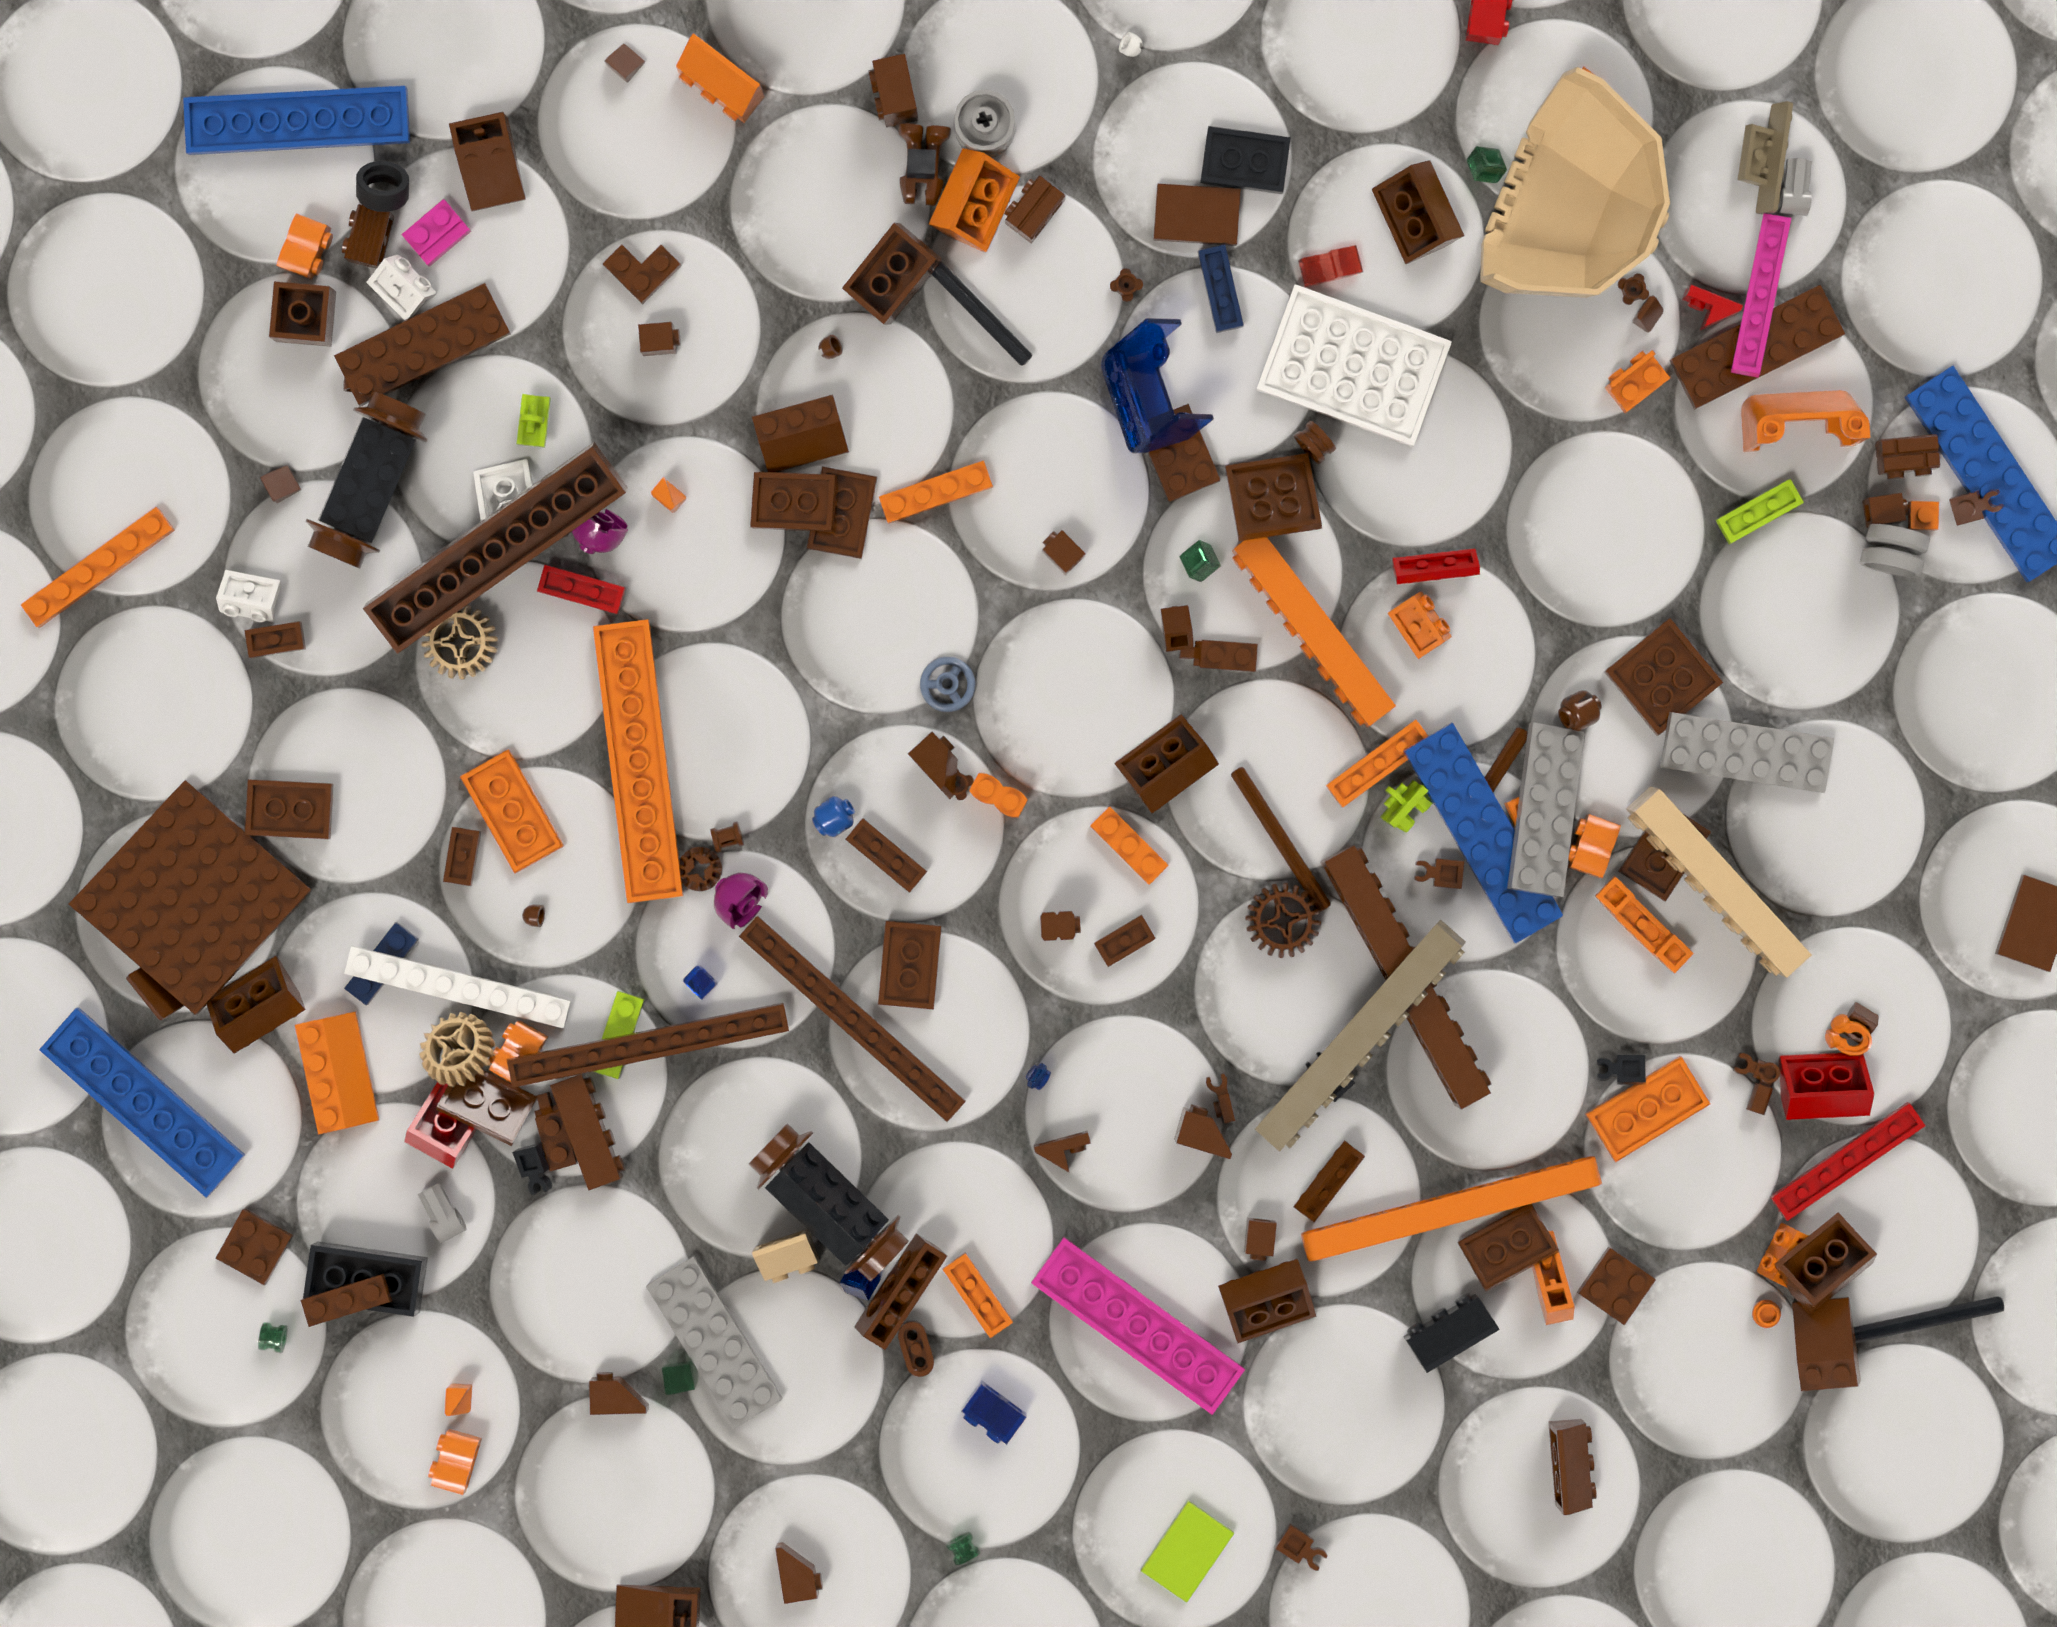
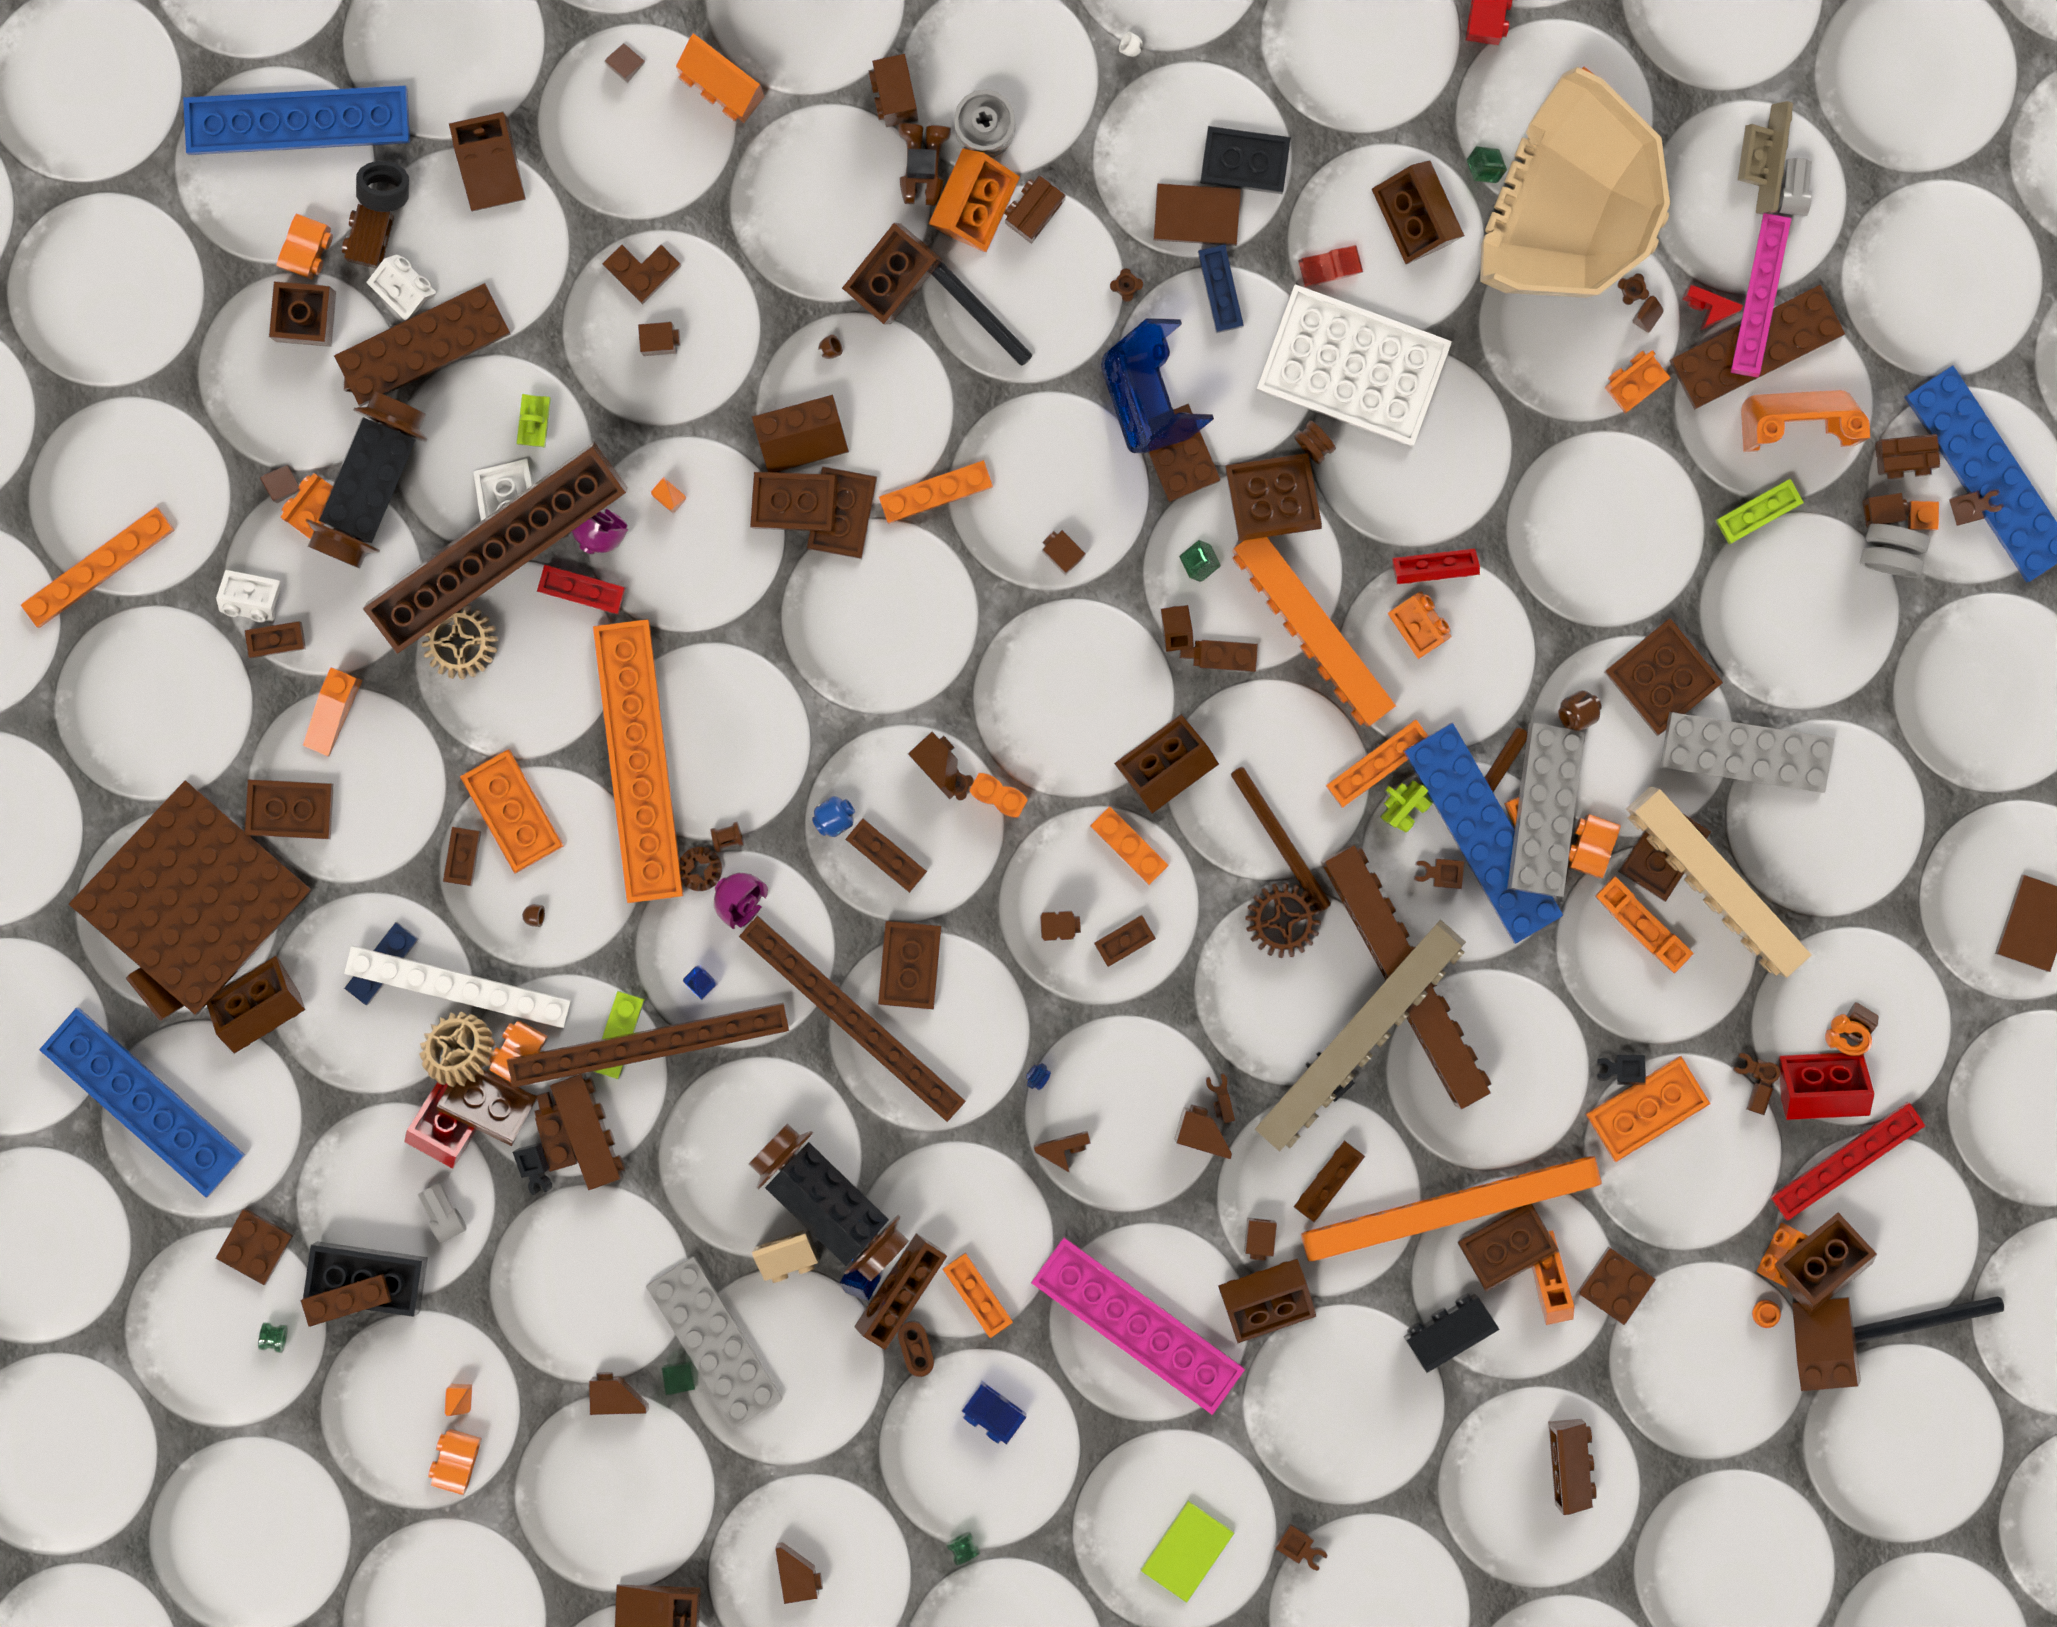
orange slope [295,1011,379,1135] -> none
dark pink plate [401,199,471,267] -> none
sand blue piece [920,657,976,712] -> none
none -> orange bracket [280,473,332,539]
none -> slope [303,667,363,756]

